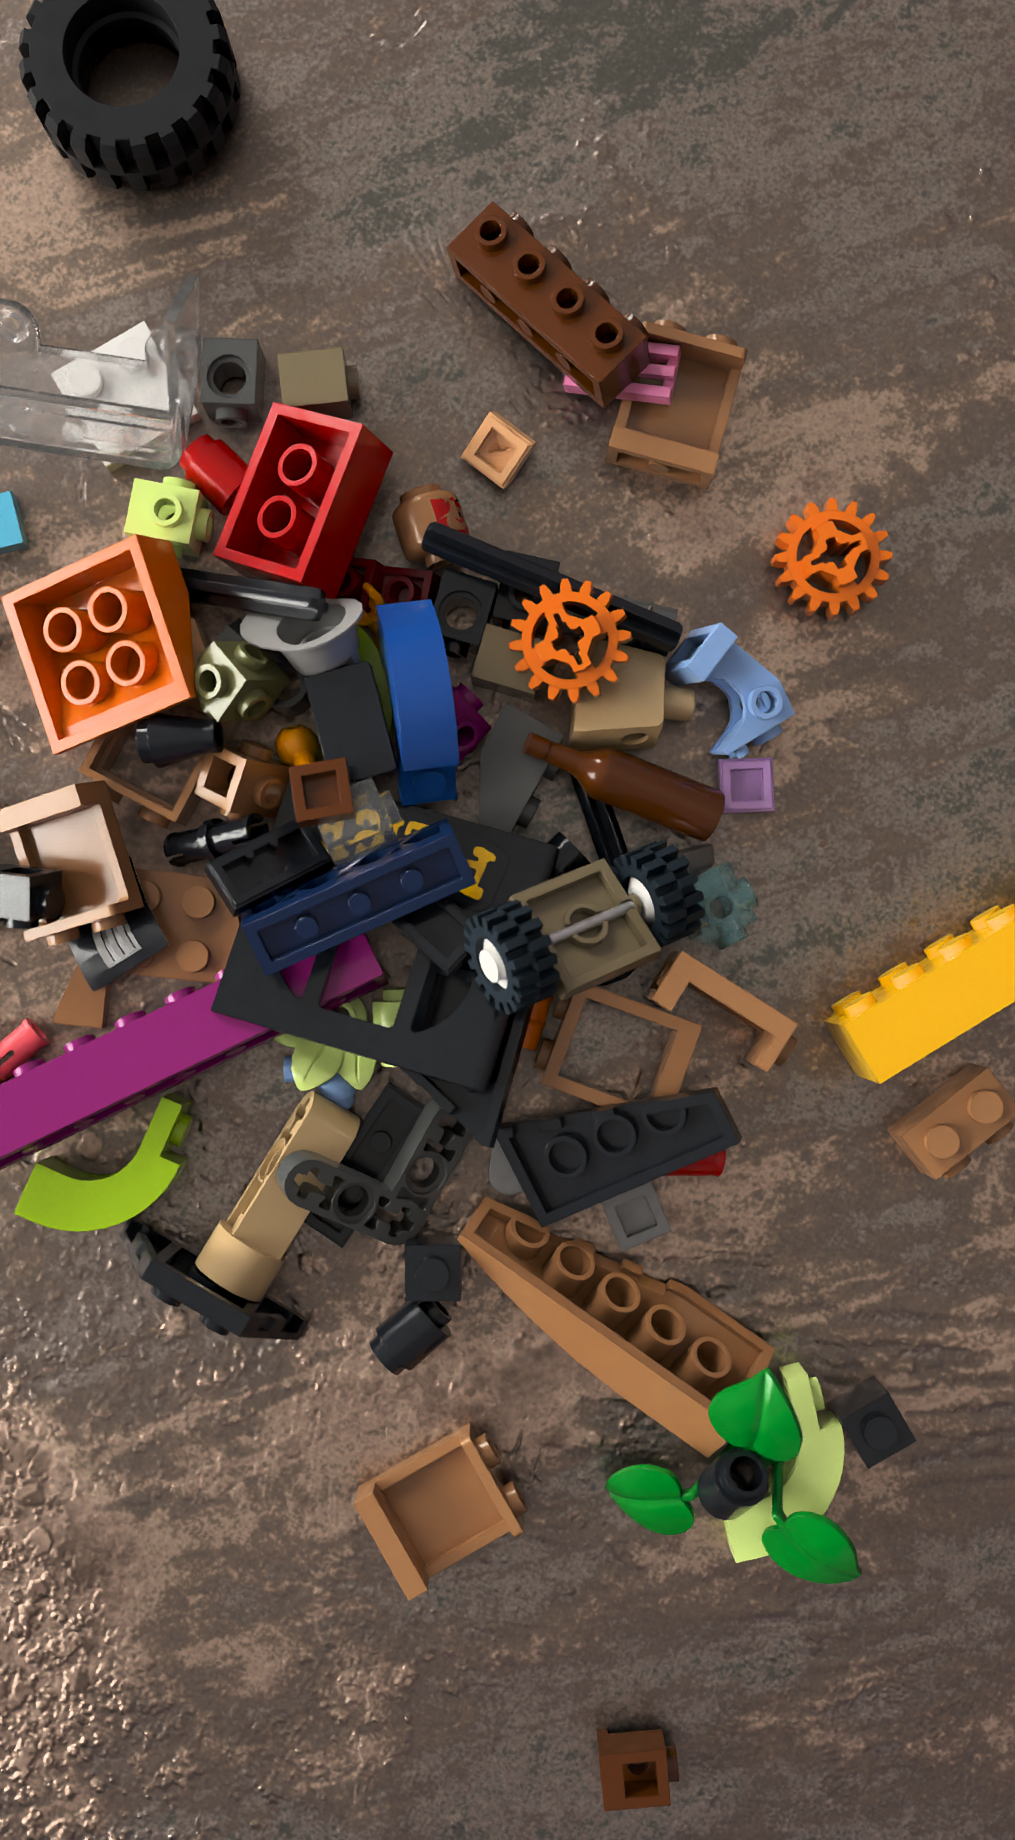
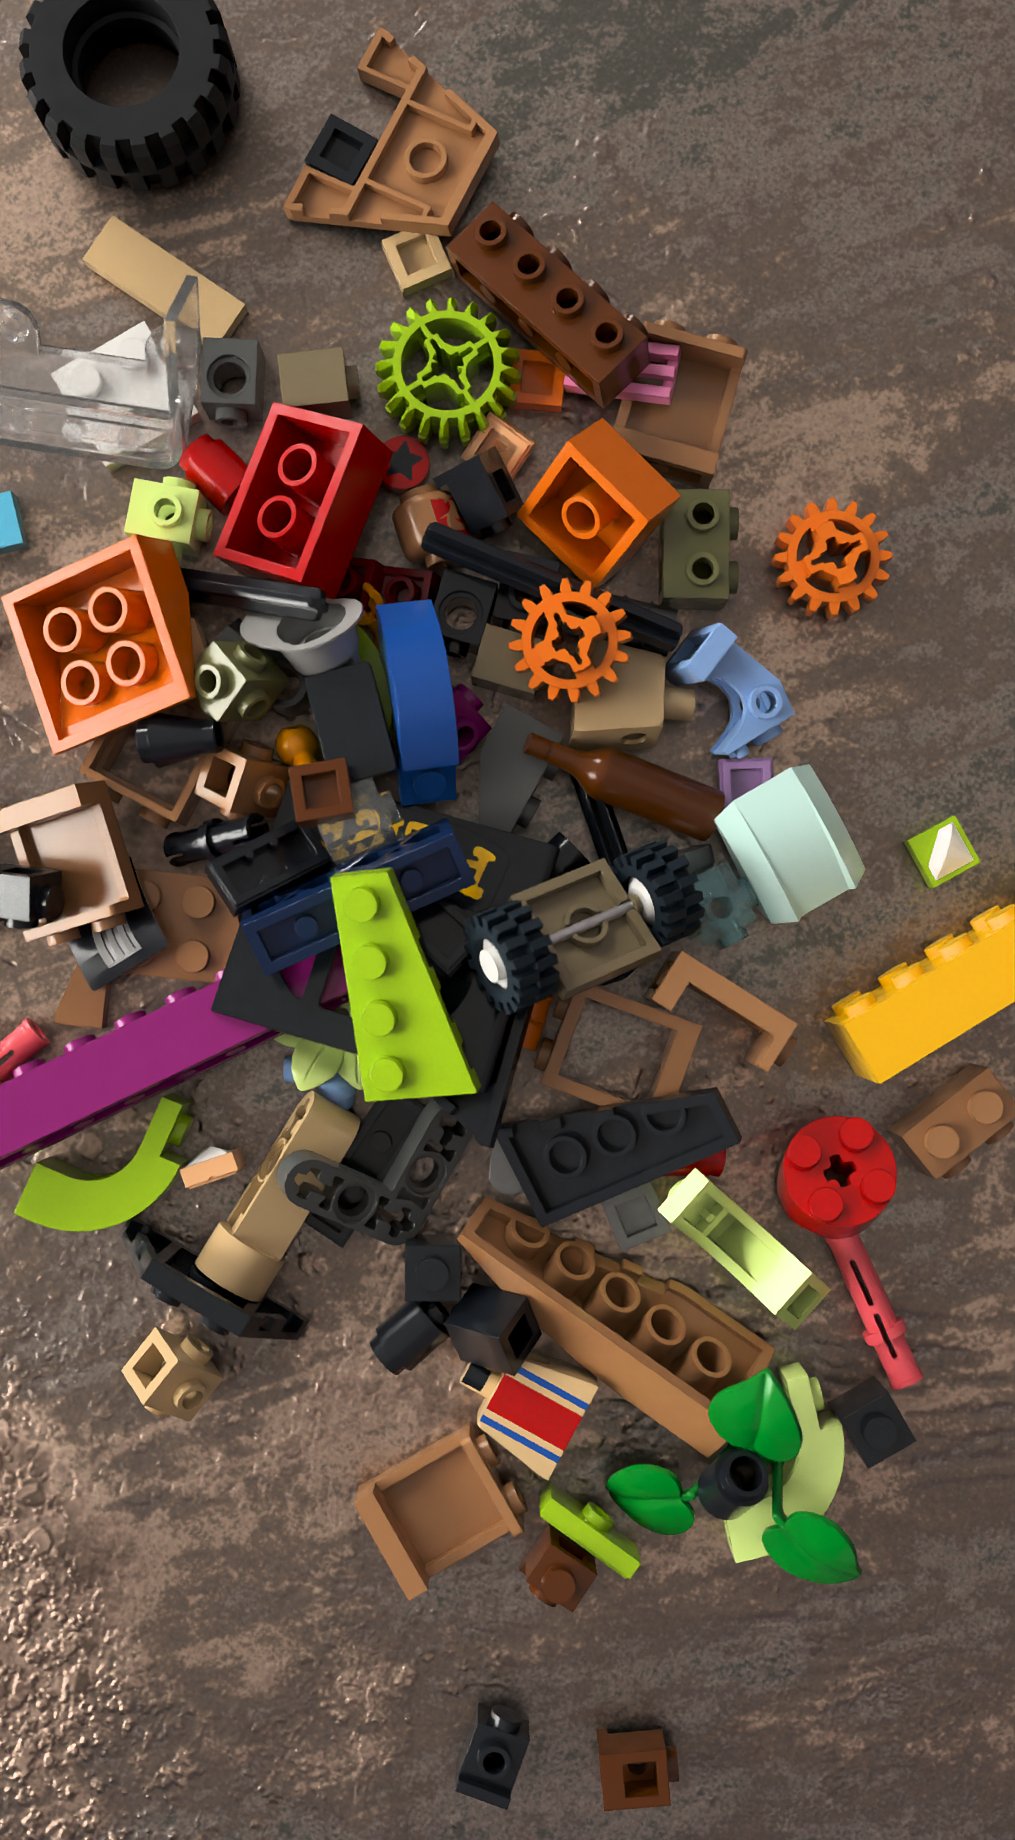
none -> tan tile [82,215,248,344]
none -> tan brick [121,1327,224,1422]
none -> light nougat tile [180,1146,247,1189]
none -> medium nougat wing [283,27,500,237]
none -> black plate [305,114,378,186]
none -> lime wing [330,867,481,1102]
none -> lime gear [375,296,521,449]
none -> tan tile [381,231,452,297]
none -> red tile [382,436,430,494]
none -> black brick [433,446,524,540]
none -> black brick [444,1283,542,1376]
none -> black brick [455,1703,530,1810]
none -> torso [459,1350,599,1480]
none -> orange tile [508,348,565,413]
none -> orange brick [516,418,681,588]
none -> reddish brown brick [519,1523,597,1613]
none -> lime plate [539,1481,641,1579]
none -> yellowish green arch [657,1168,832,1330]
none -> olive brick [658,489,739,610]
none -> light aqua slope [714,764,865,924]
none -> red brick [777,1116,897,1239]
none -> coral pin [824,1234,924,1390]
none -> tile [904,815,981,889]

